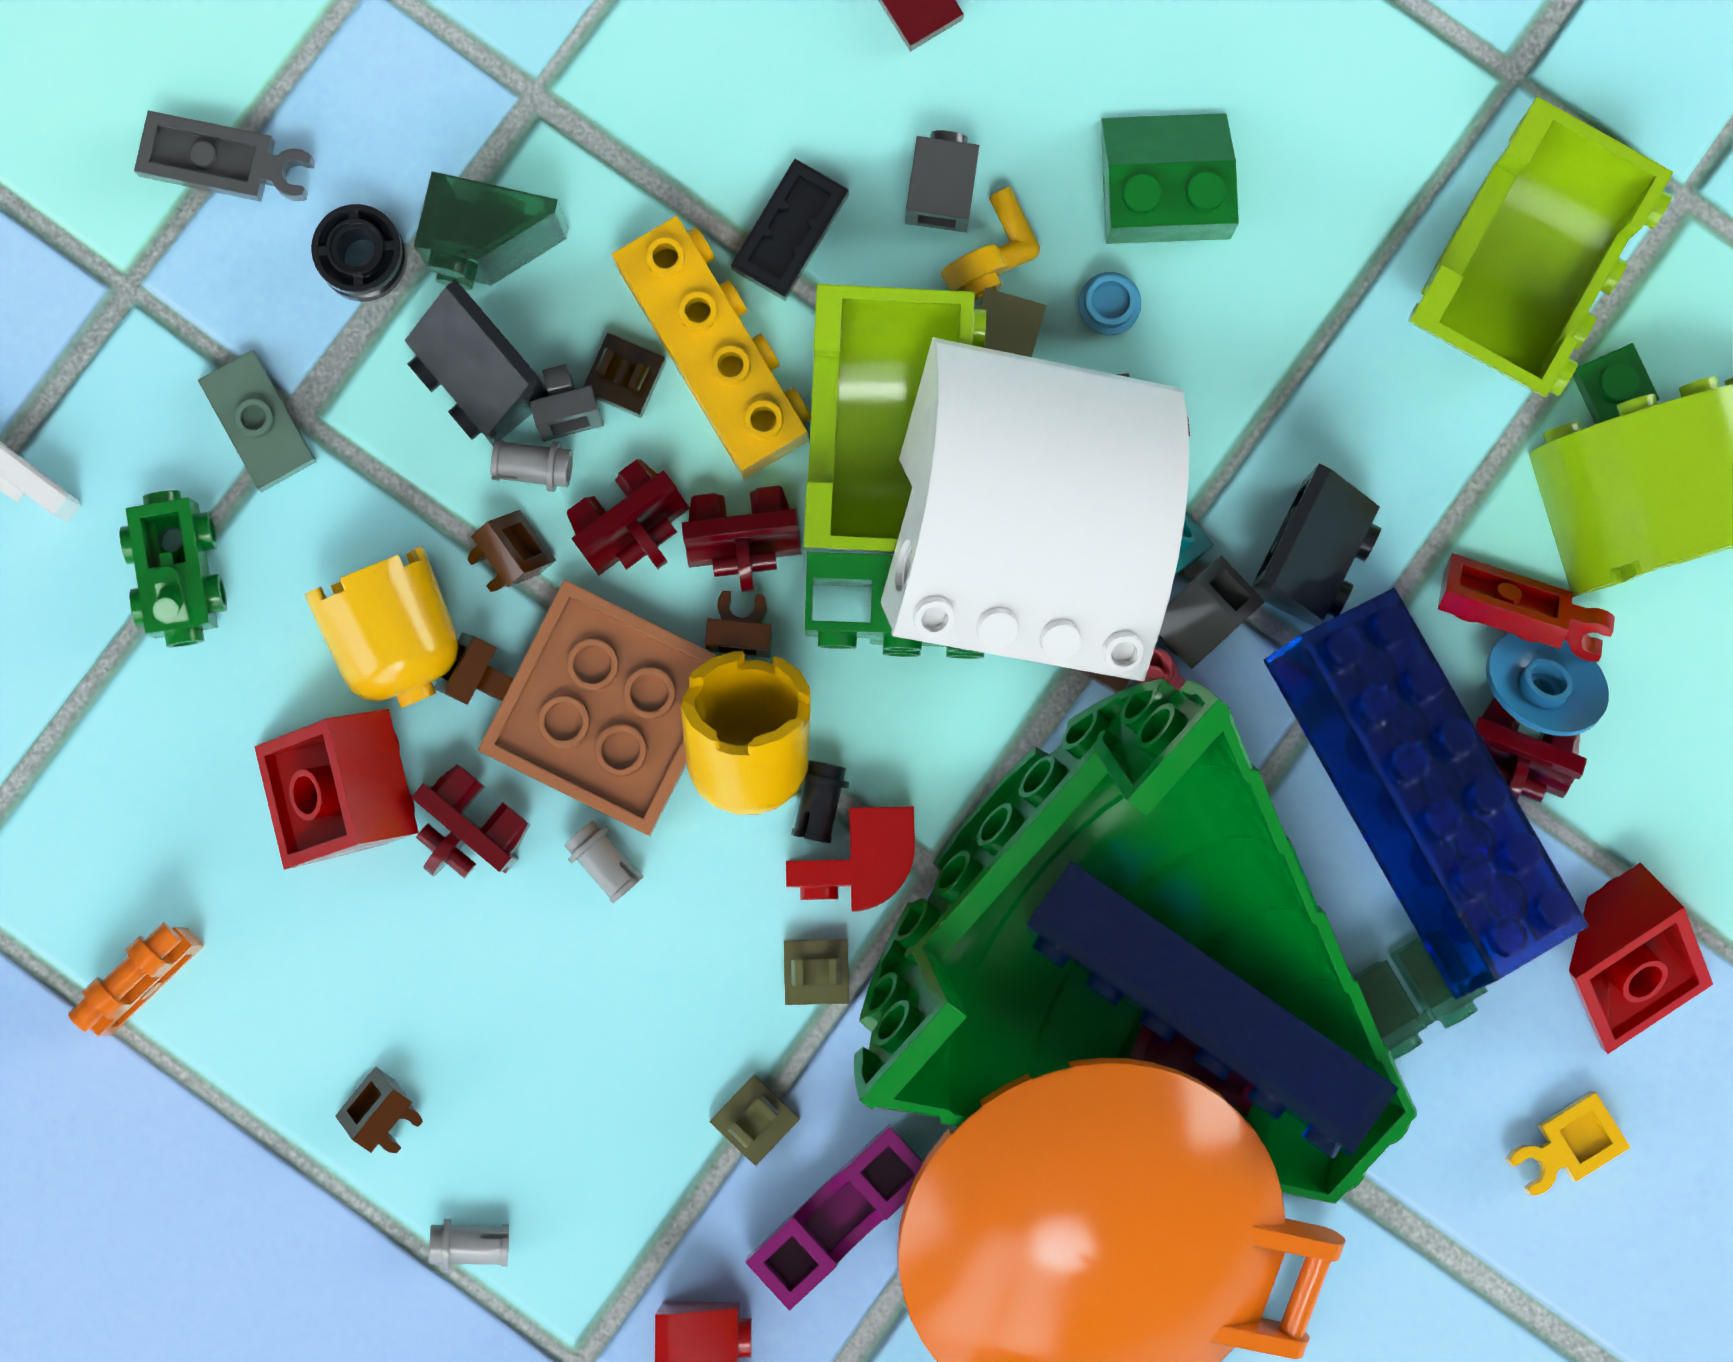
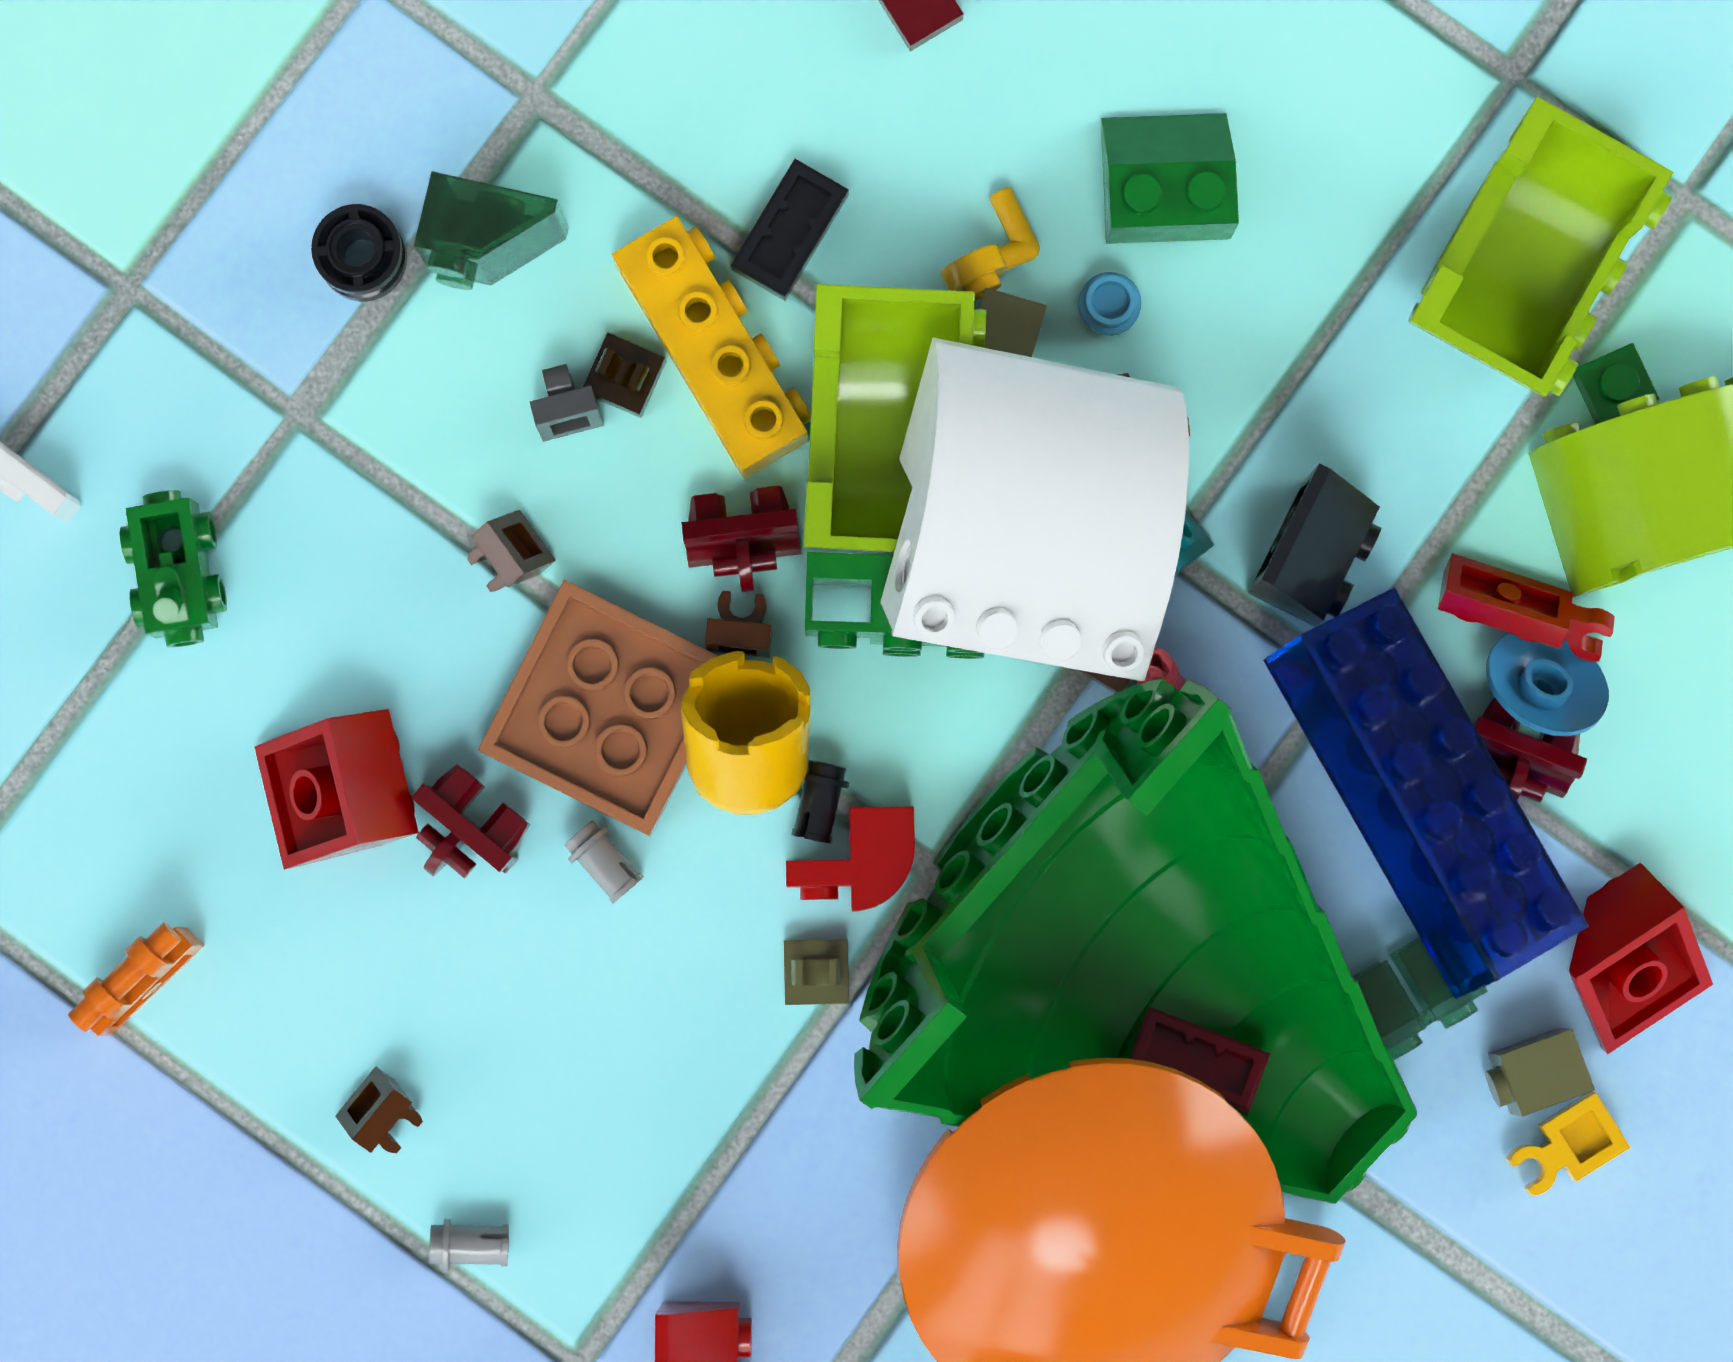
dark grey plate [134,110,316,202] -> none
sand green plate [197,350,317,492] -> none
yellow cylinder [304,546,459,708] -> none
black slope [404,279,548,446] -> none
reddish brown tile [434,632,514,705] -> none
light grey pin [490,440,573,492] -> none
dark red hips [566,459,690,576] -> none
olive tile [709,1074,800,1166] -> none
magenta arch [745,1124,924,1311] -> none
dark grey brick [905,130,980,233] -> none
clear blue brick [1026,861,1399,1159] -> none
dark grey brick [1159,555,1265,669] -> none
none -> olive brick [1485,1028,1595,1117]

